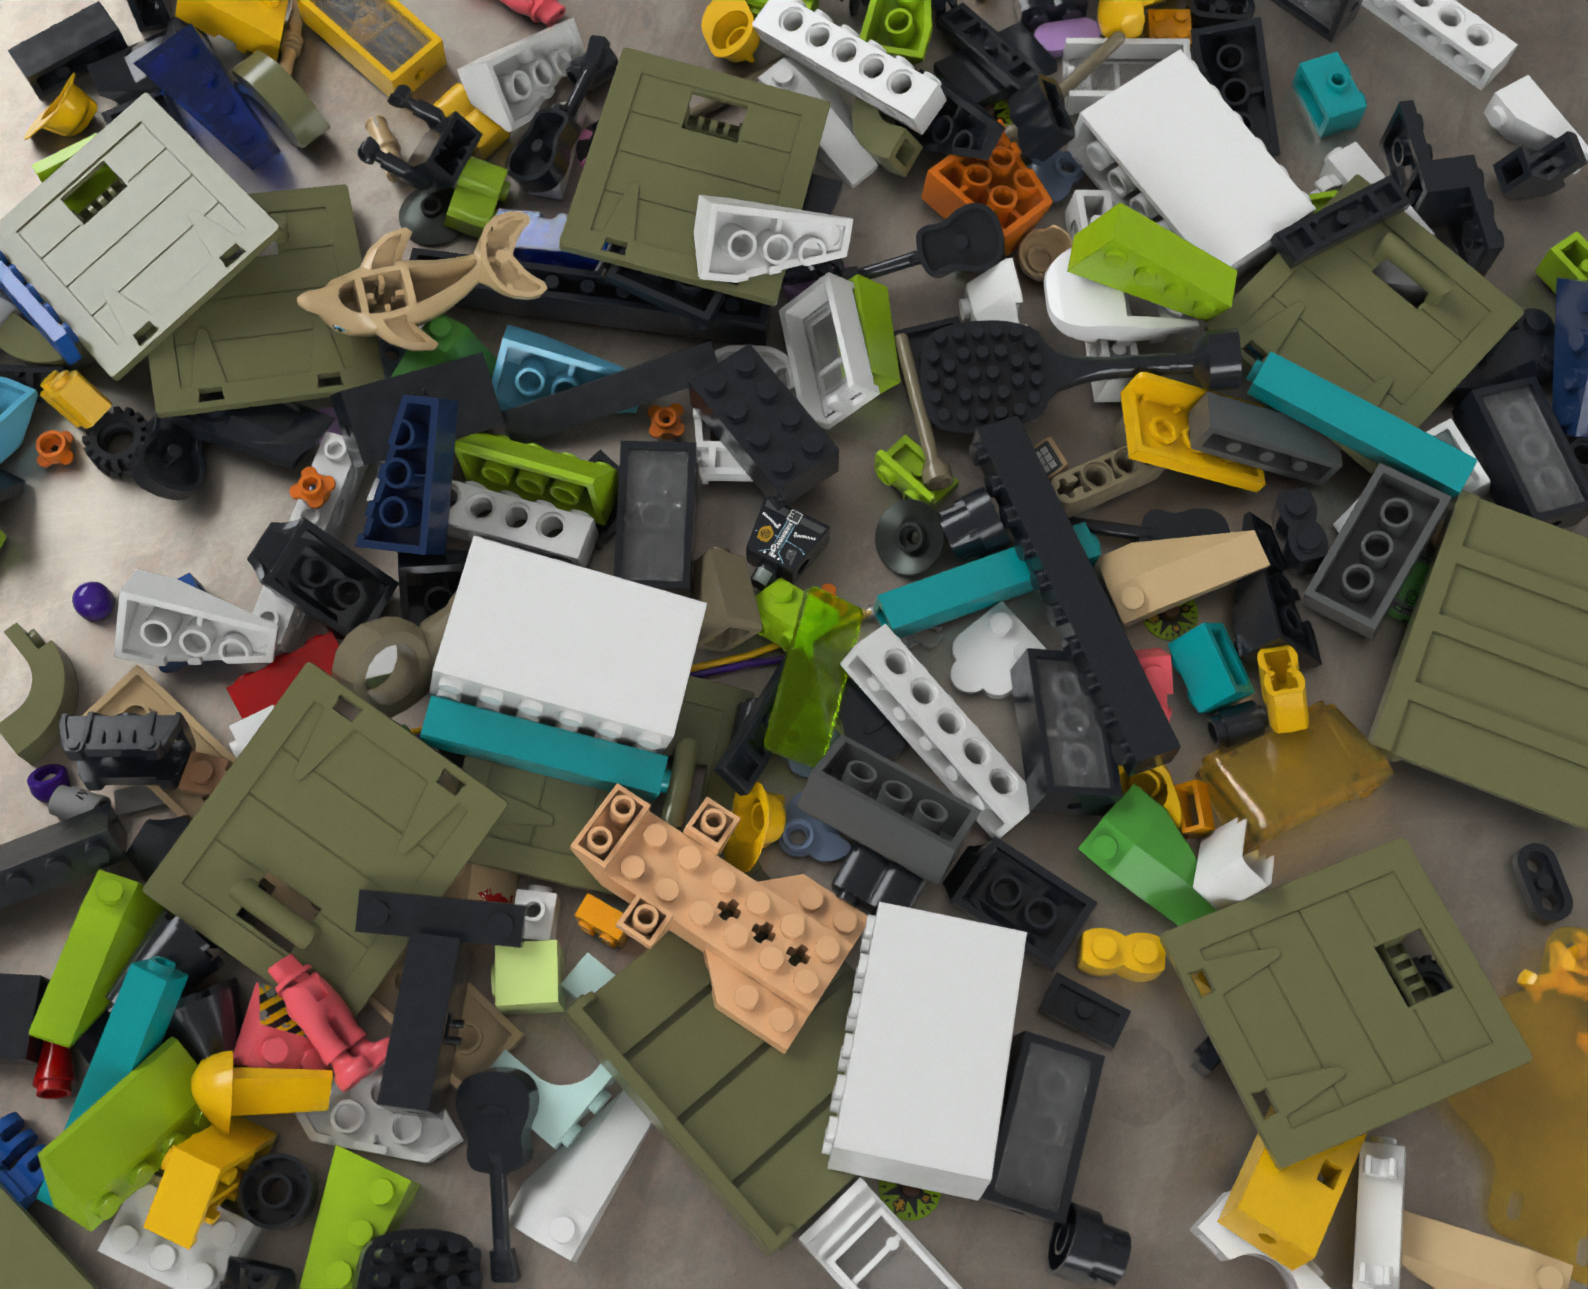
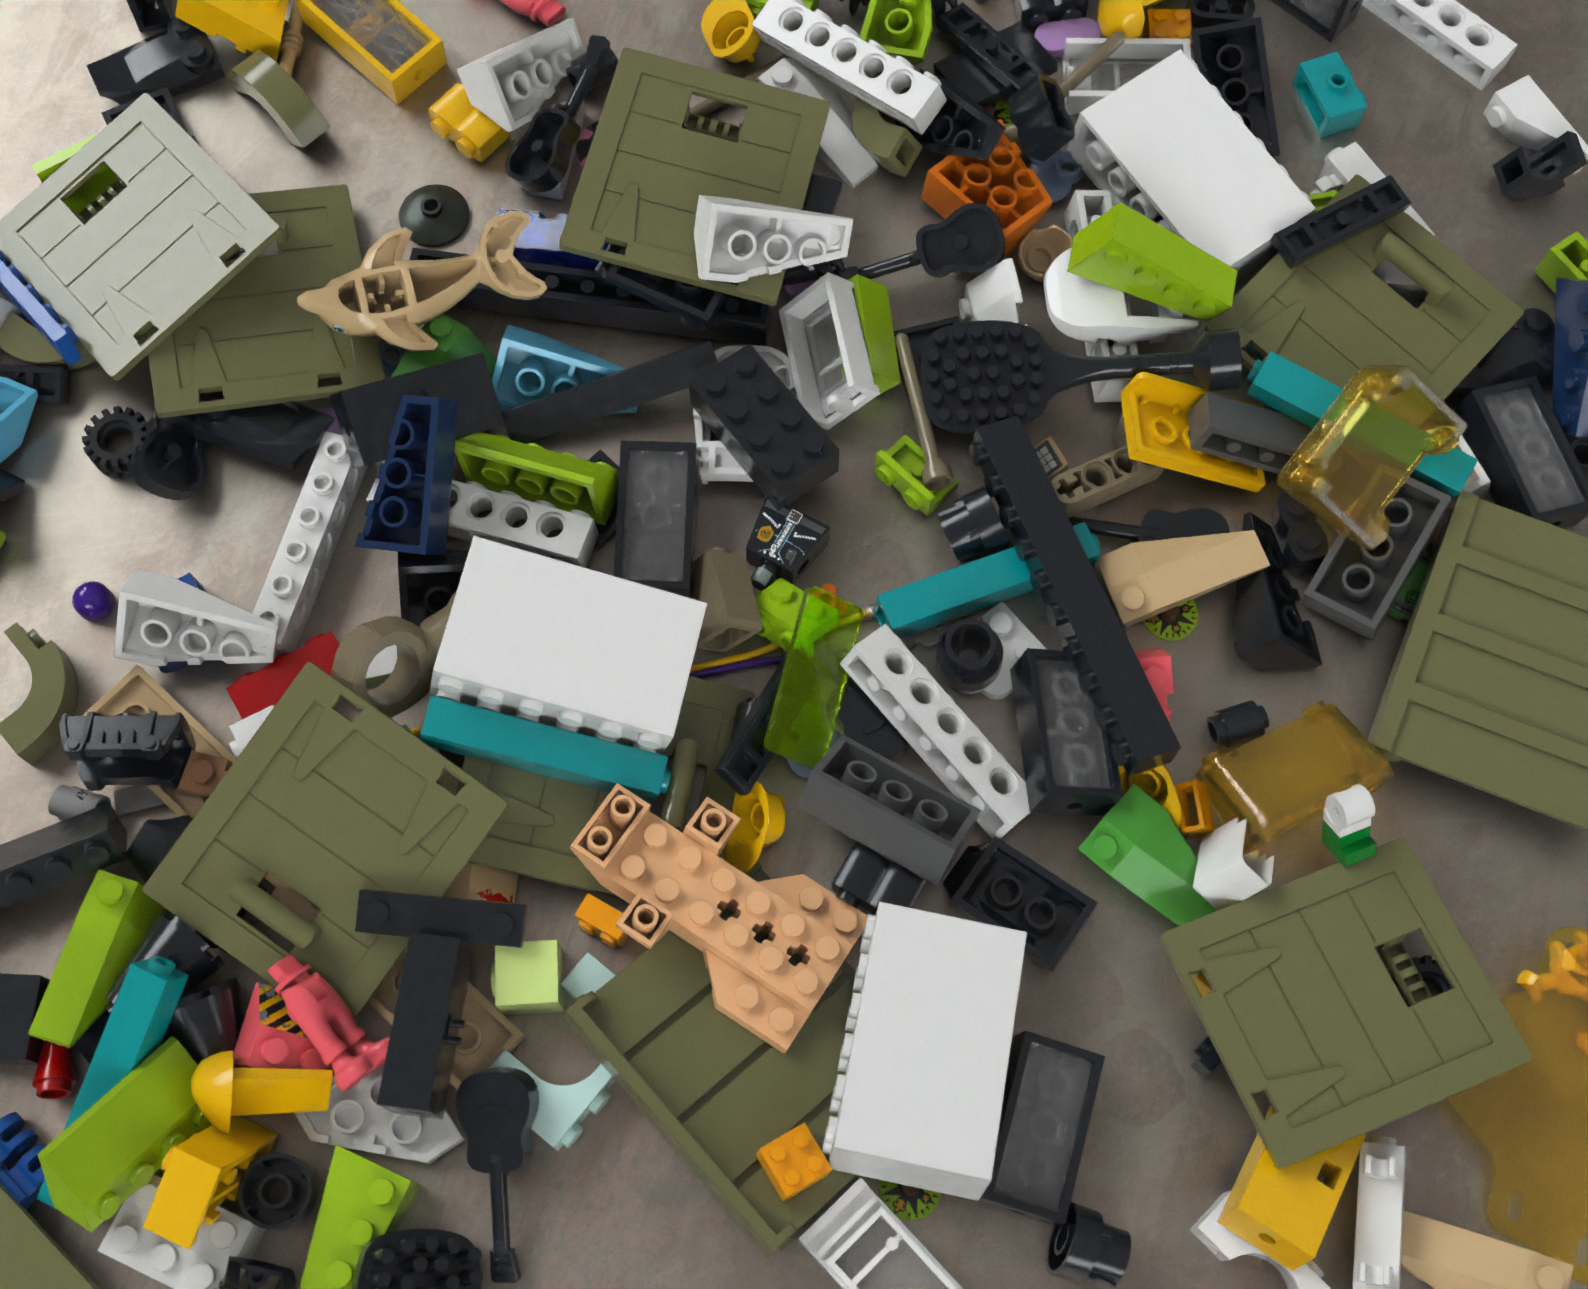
black brick [8,1,128,99] -> none
yellow piece [24,73,98,140] -> none
dark purple piece [27,764,71,803] -> none
orange plate [36,430,74,468] -> none
yellow brick [40,370,112,429] -> none
clear blue wedge [133,24,281,171] -> none
black slope [247,517,399,641] -> none
orange plate [289,466,336,509] -> none
black torso [357,85,483,193] -> none
tan pin [365,115,403,183] -> none
lime brick [443,156,511,239] -> none
white wedge [509,1090,653,1262] -> none
white brick [514,885,562,942] -> none
orange plate [647,403,685,440] -> none
sand blue plate [778,791,852,863] -> none
pearl dark grey dish [875,499,945,575] -> none
black plate [1038,972,1131,1050] -> none
yellow brick [1075,928,1166,982] -> none
teal brick [1167,622,1255,713] -> none
yellow brick [1257,644,1309,734] -> none
black bracket [1379,100,1504,277] -> none
black plate [1512,843,1573,924] -> none
none -> light orange piece [756,1122,833,1202]
none -> black piece [936,617,1003,692]
none -> clear yellow windscreen [1277,364,1468,550]
none -> leg [1321,784,1377,867]

